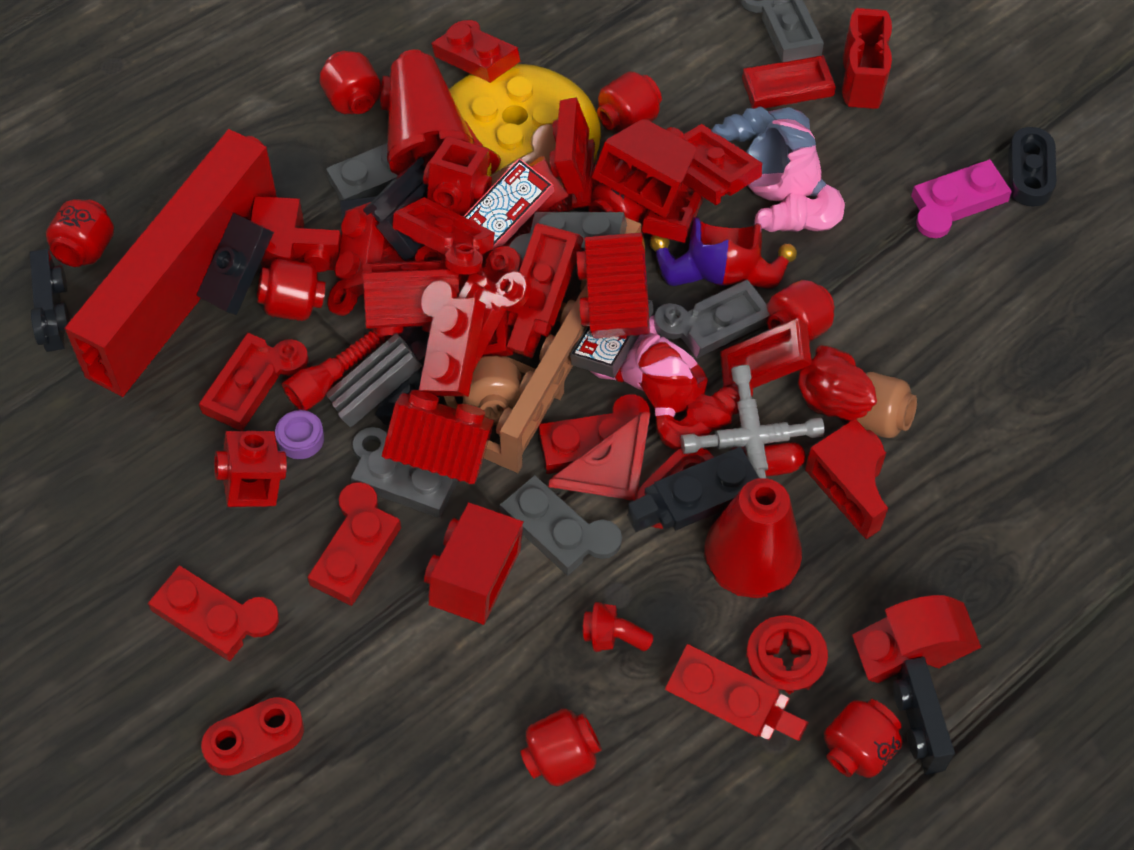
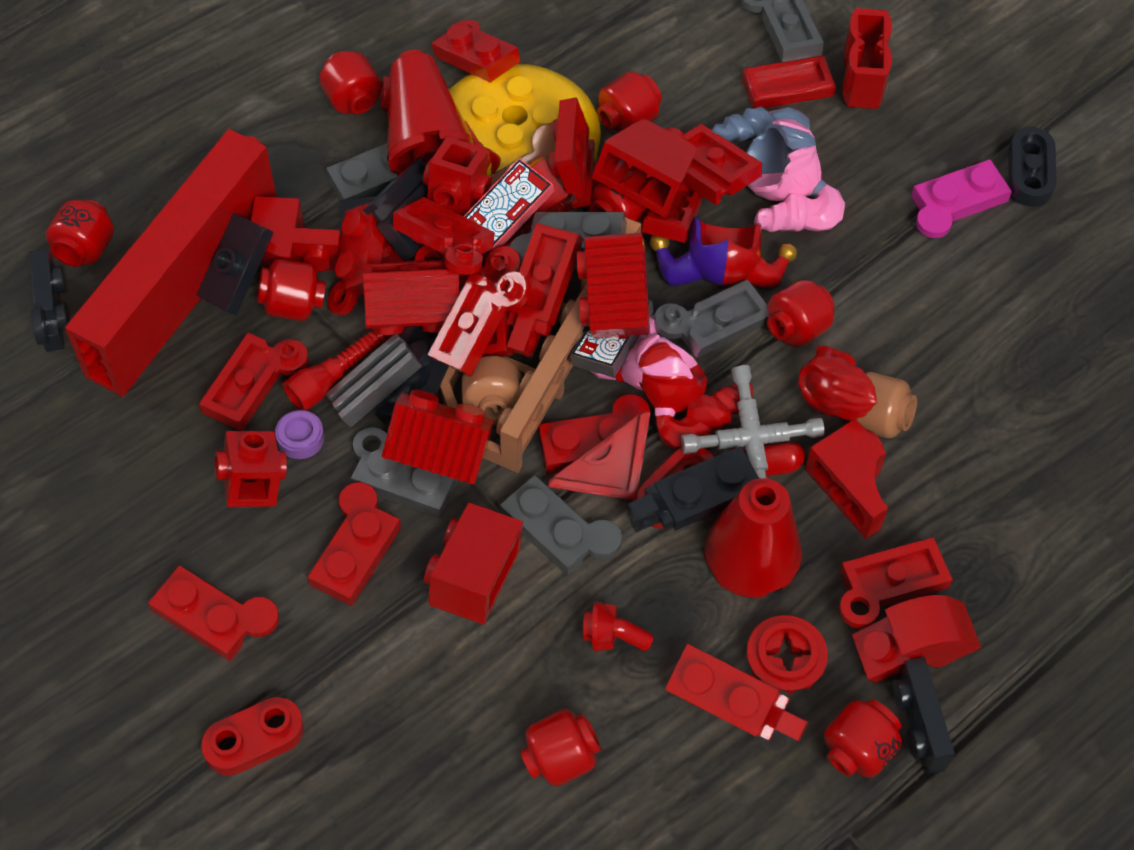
hinge [419,280,486,397] -> none
red tile [720,318,812,388] -> none
none -> red hinge [839,537,953,629]

